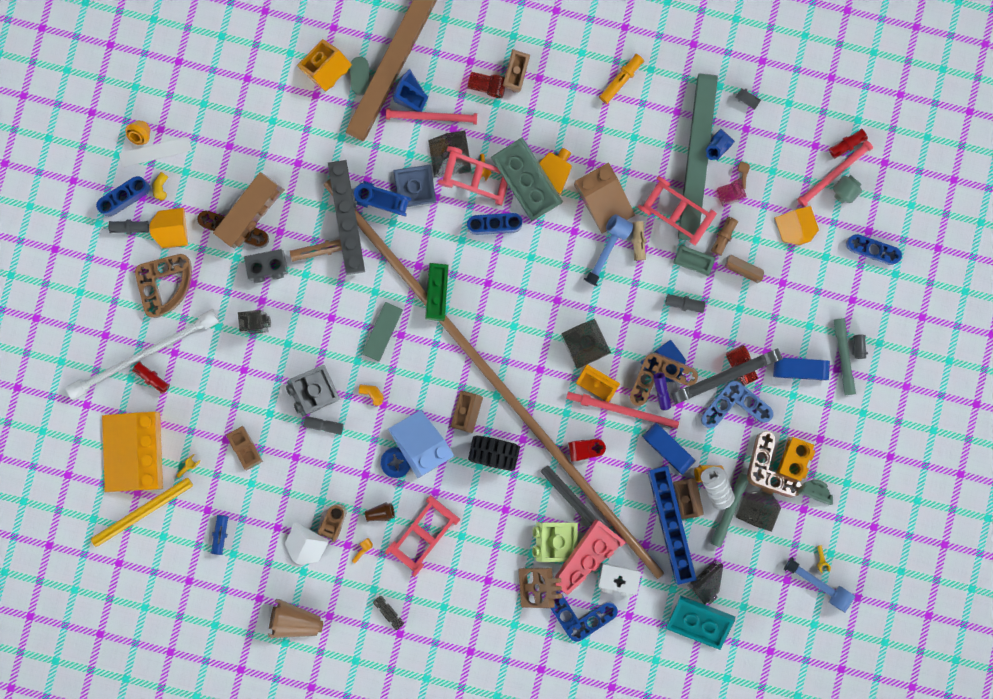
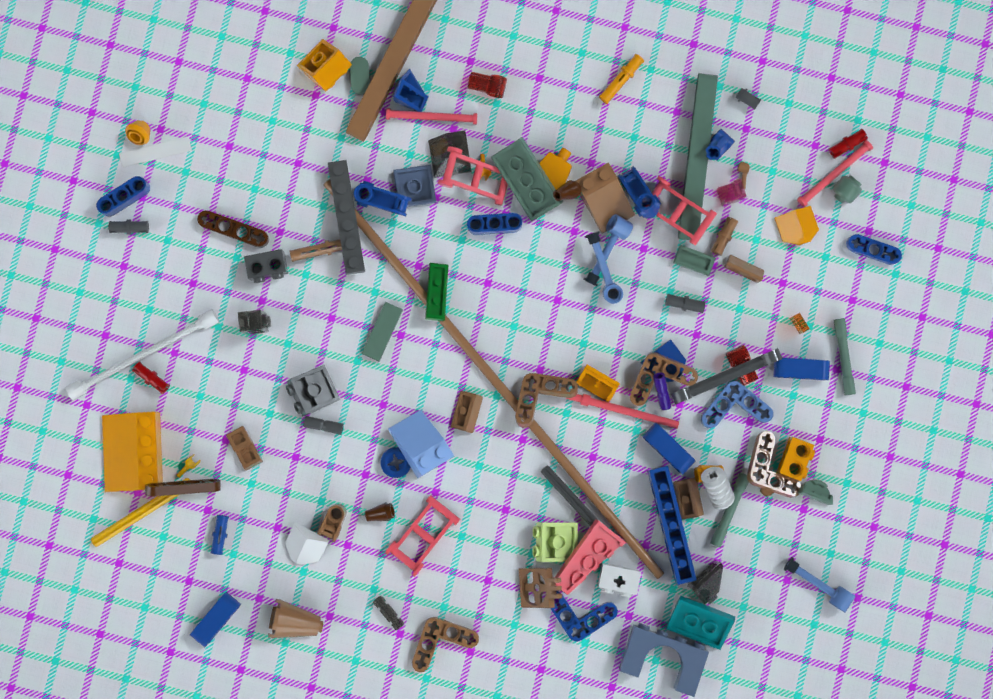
medium nougat beam [135,254,192,318] -> none
light orange slope [149,208,189,249] -> none
yellow arm [152,172,168,201] -> none
medium nougat wedge [213,172,285,248] -> none
light orange hand [352,538,373,563] -> none
light orange arm [359,384,384,406] -> none
black tyre [468,435,520,471] -> none
medium nougat slope [502,49,530,93] -> none
clear smoke slope [560,319,611,369] -> none
red piece [568,439,606,462] -> none
tan pin [631,221,647,261] -> none
clear smoke slope [736,491,781,532] -> none
yellow hand [817,545,831,573] -> none
dark grey pin [852,335,868,359] -> none
none -> reddish brown beam [145,479,221,497]
none -> blue beam [190,592,241,648]
none -> medium nougat beam [412,617,479,672]
none -> medium nougat beam [515,373,578,428]
none -> reddish brown cone [553,180,581,201]
none -> medium blue piece [585,231,623,304]
none -> blue piece [617,166,661,219]
none -> sand blue arch [619,623,709,697]
none -> clear orange tile [790,313,810,334]

